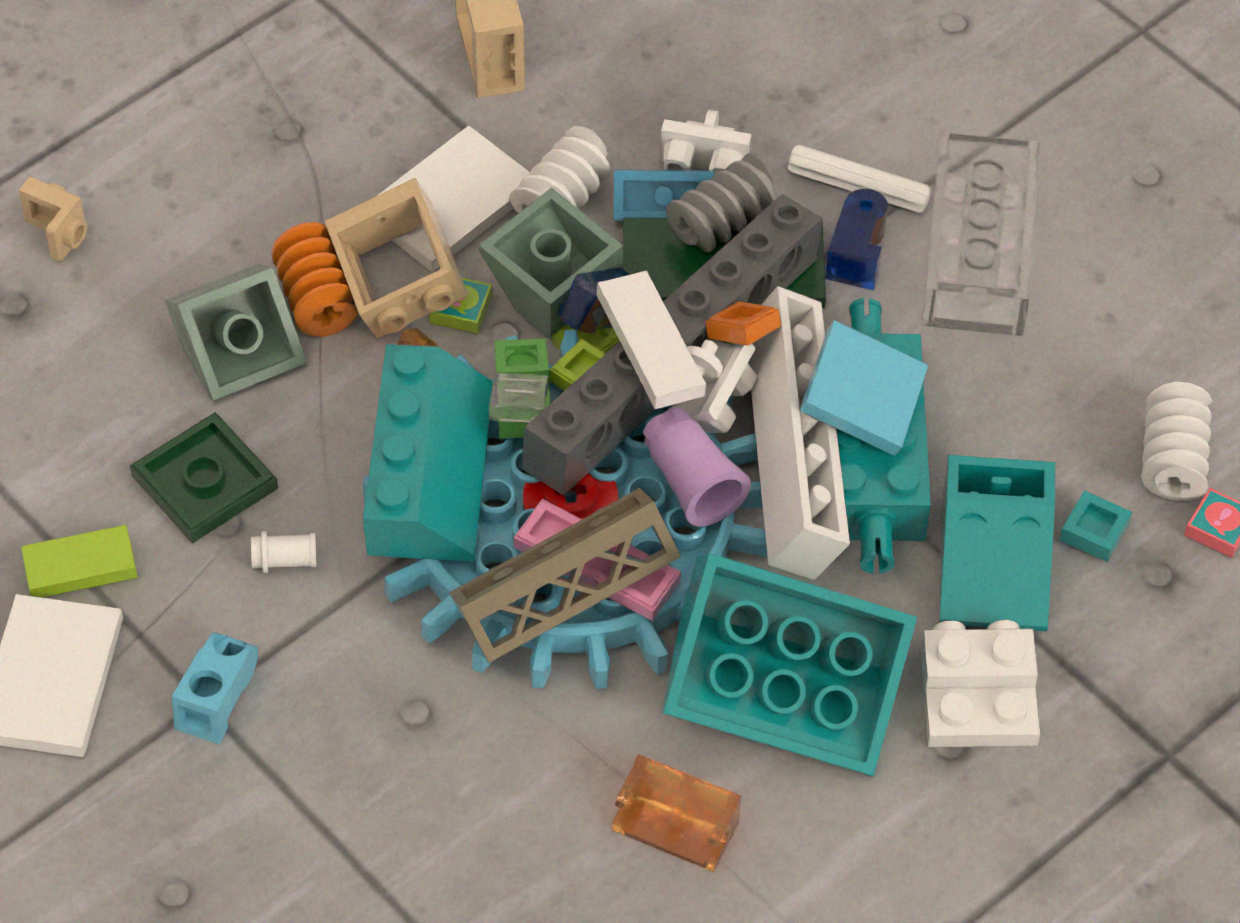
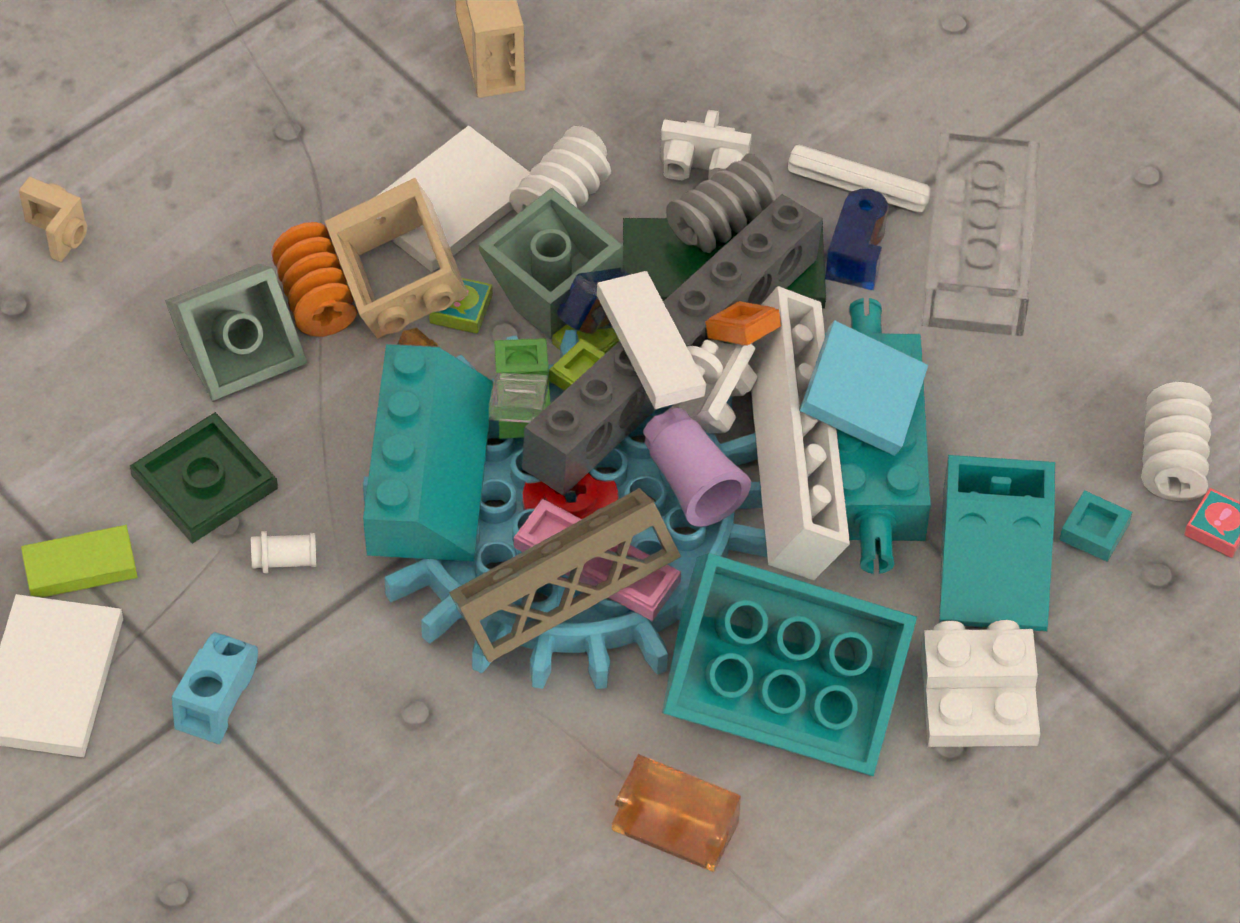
dark azure plate [614,169,714,221] -> none

